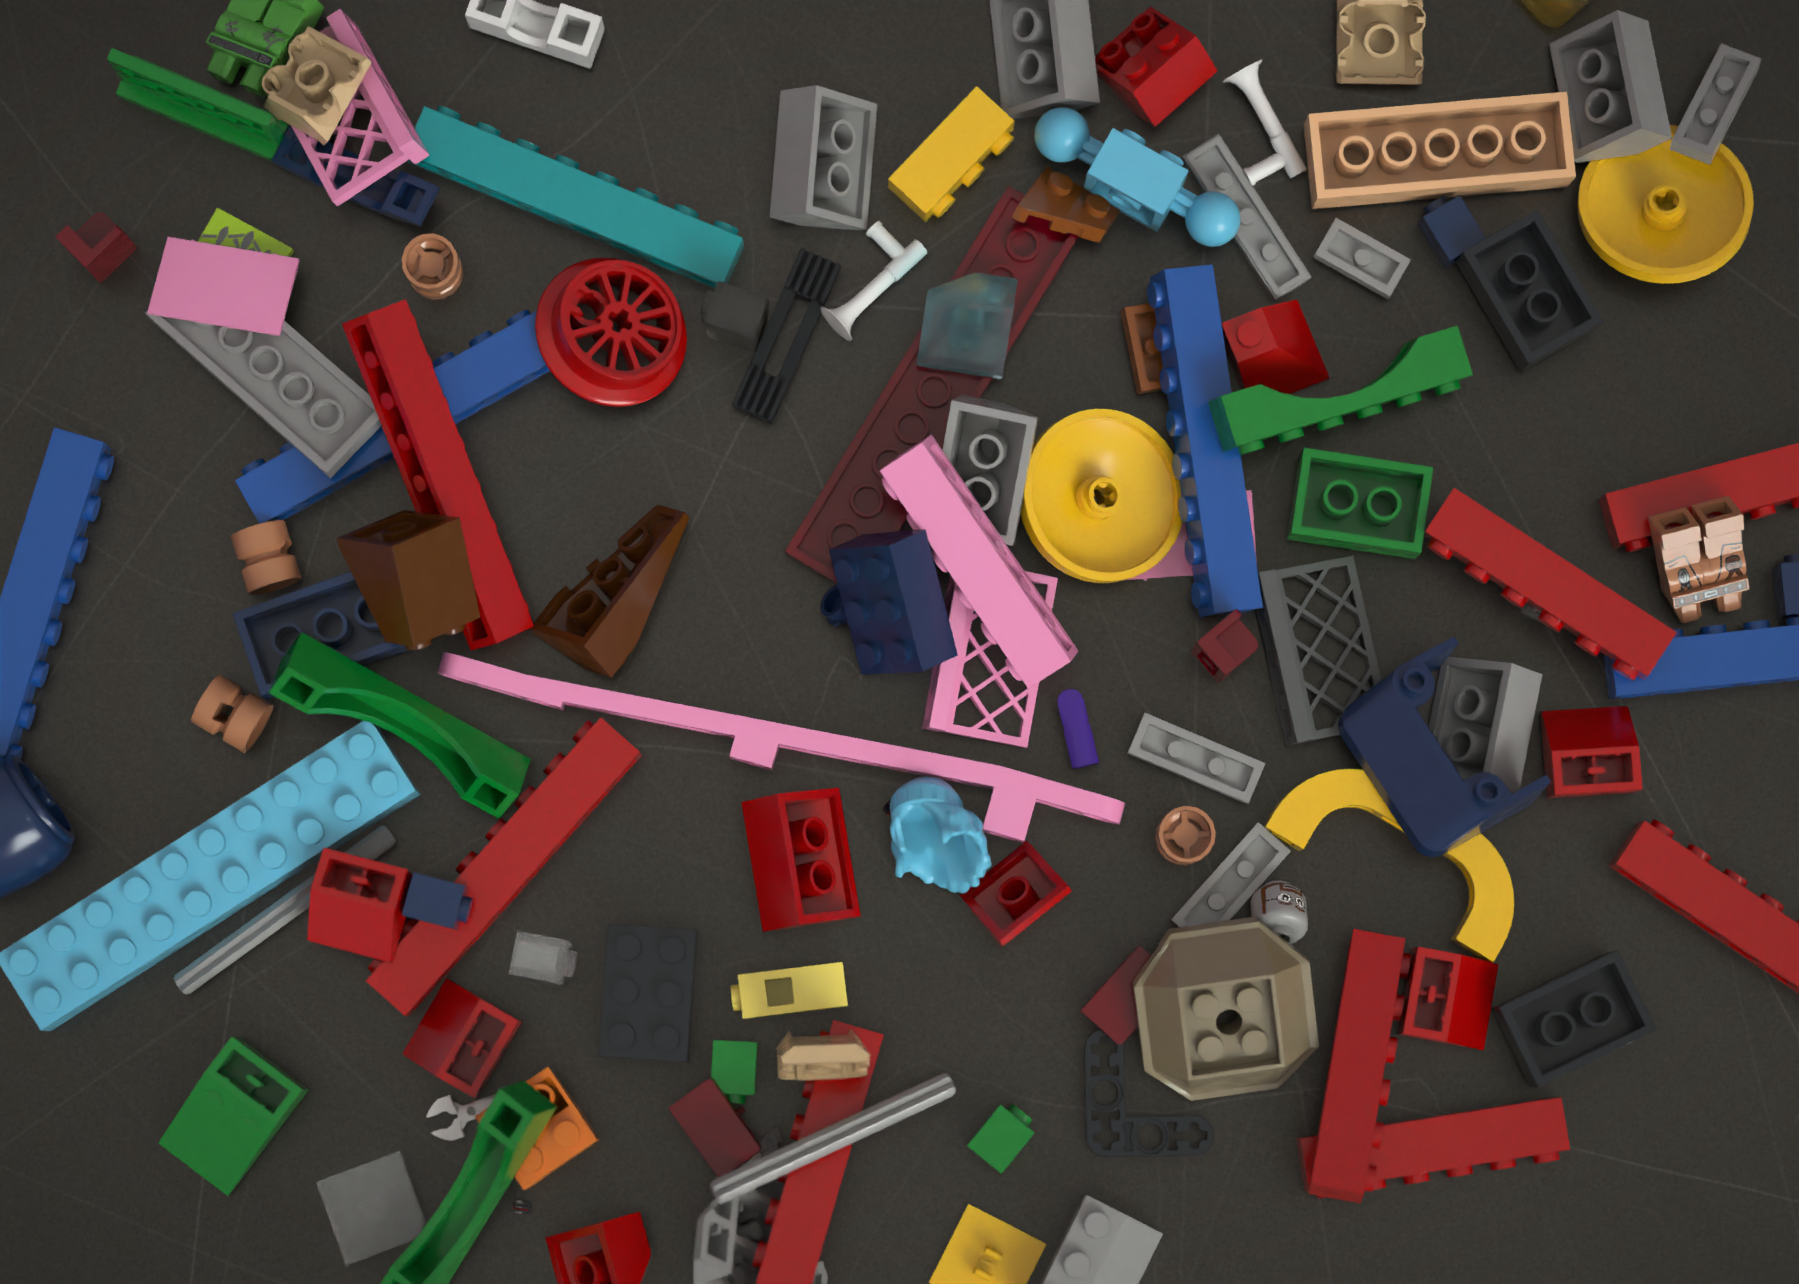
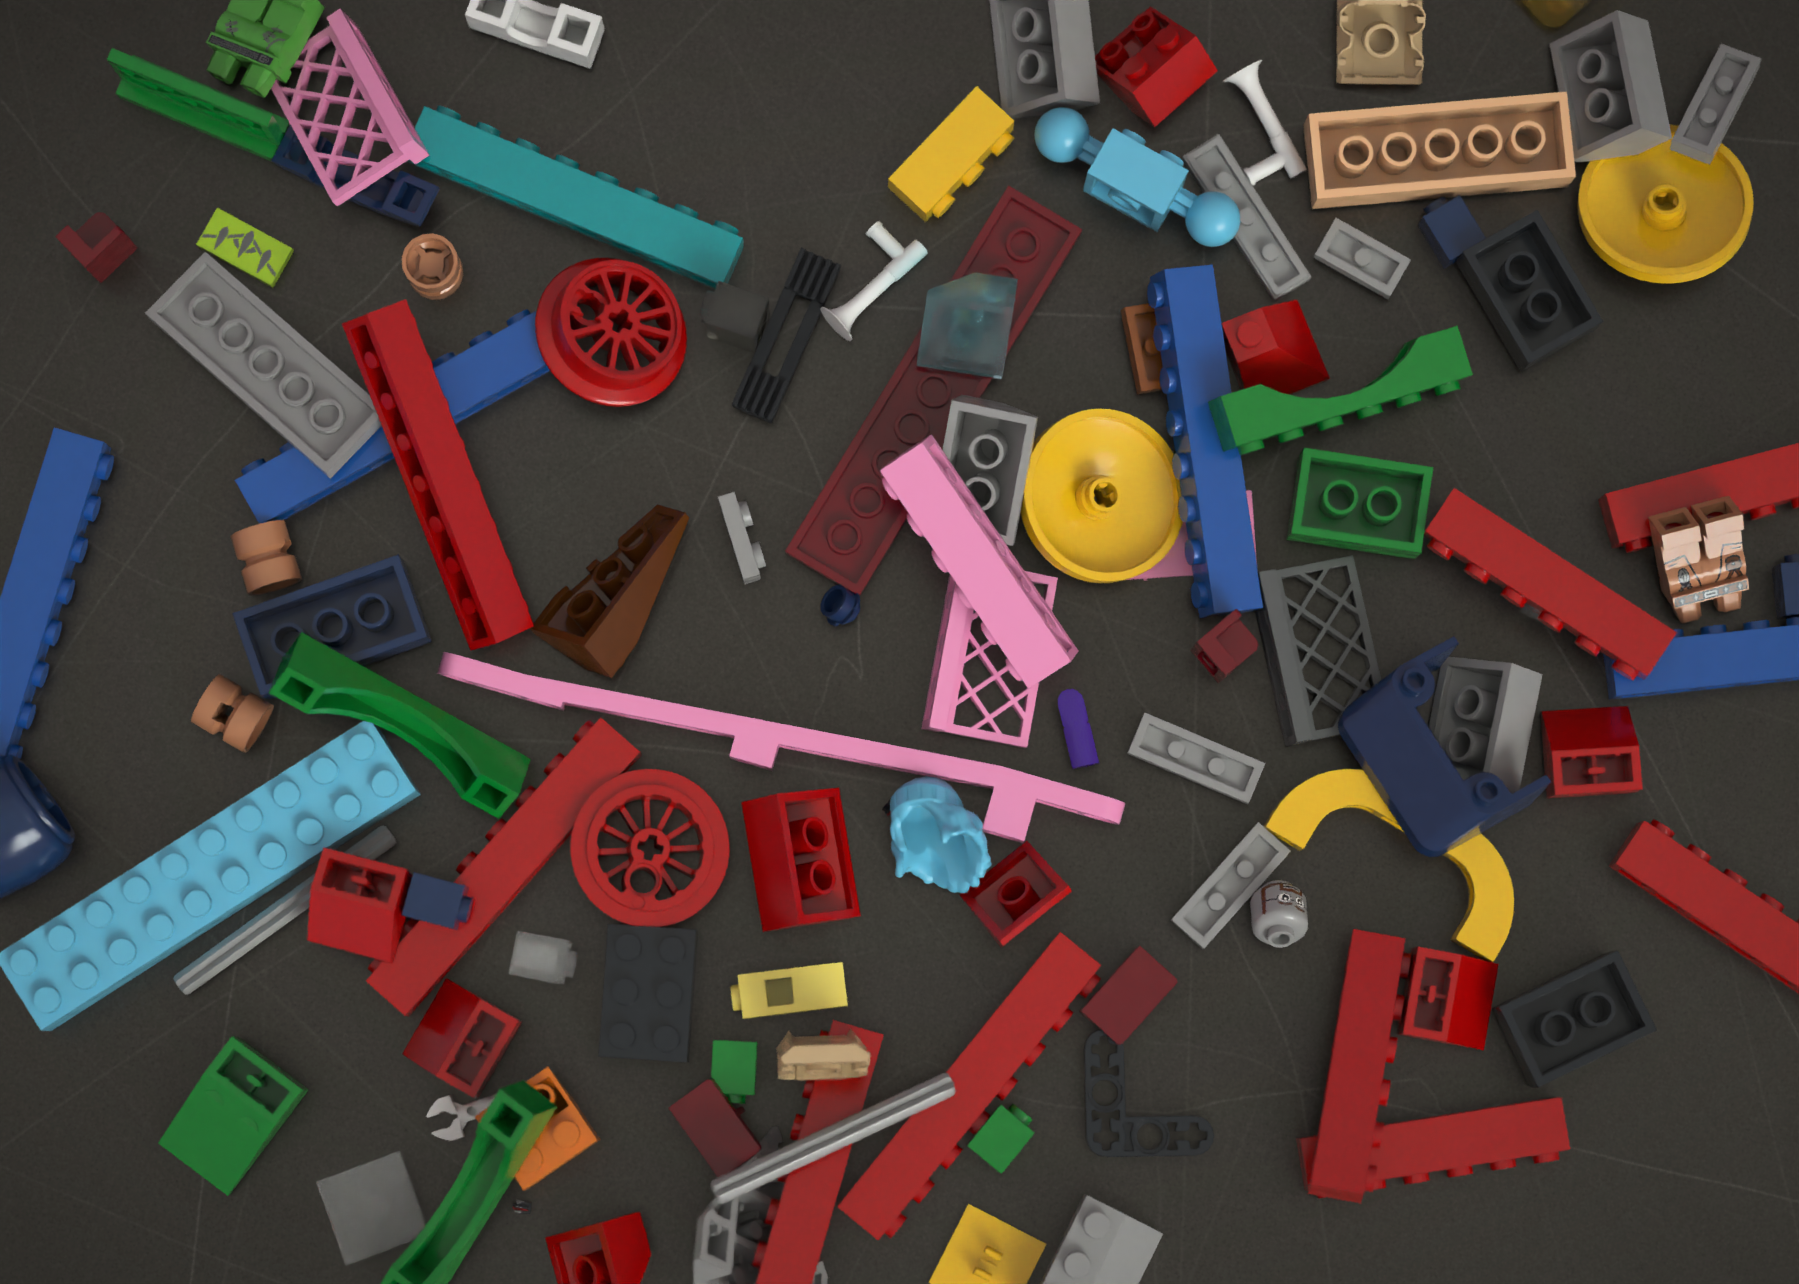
bright pink window [147,237,300,336] -> none
tan slope [262,26,372,145] -> none
reddish brown slope [337,510,480,650] -> none
light grey slope [770,85,877,231] -> none
dark blue brick [829,529,958,674] -> none
dark orange wing [1012,167,1120,243] -> none
dark tan piece [1132,917,1319,1101] -> none
nougat wheel [1155,806,1216,866] -> none
none -> red piece [570,769,730,927]
none -> light grey plate [718,492,766,584]
none -> red brick [837,932,1101,1241]

